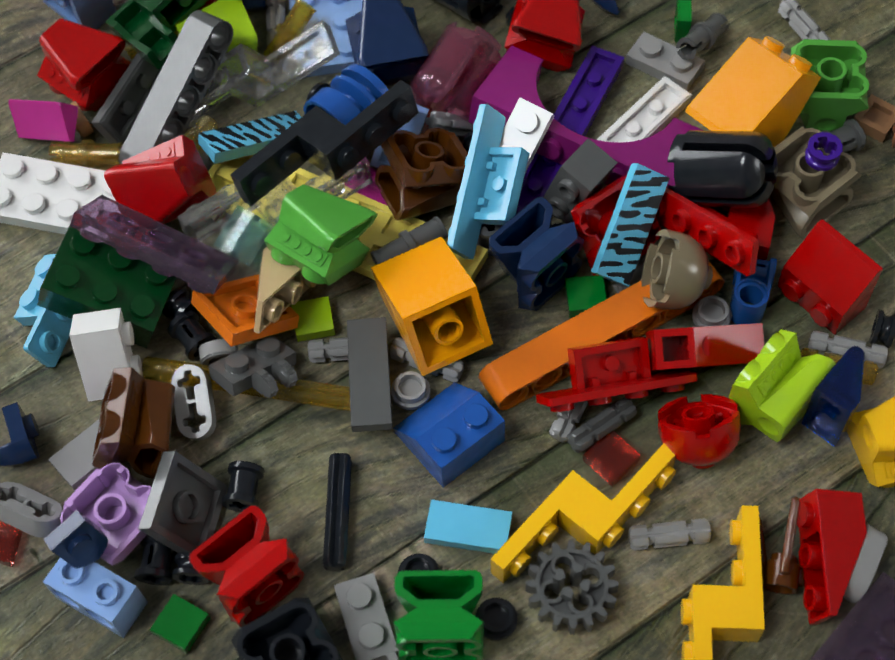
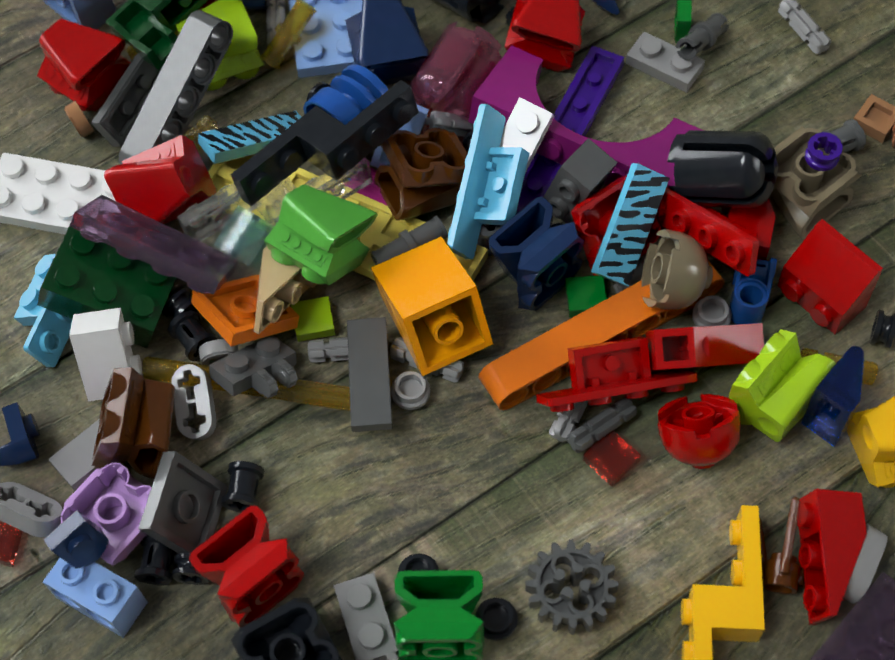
dark pink slope [9,99,78,142] -> none
clear yellow pin [49,139,123,168] -> none
green tile [149,594,211,654] -> none
clear bracket [190,21,340,123] -> none
black axle [323,453,352,571] -> none
blue slope [393,382,505,488] -> none
medium azure tile [424,499,512,554] -> none
yellow bracket [490,443,676,584] -> none
white tile [597,76,692,142] -> none
light grey axle [628,518,711,550] -> none
light orange slope [685,36,821,147] -> none
bright green piece [791,39,869,132] -> none
light grey axle [808,331,888,369] -> none

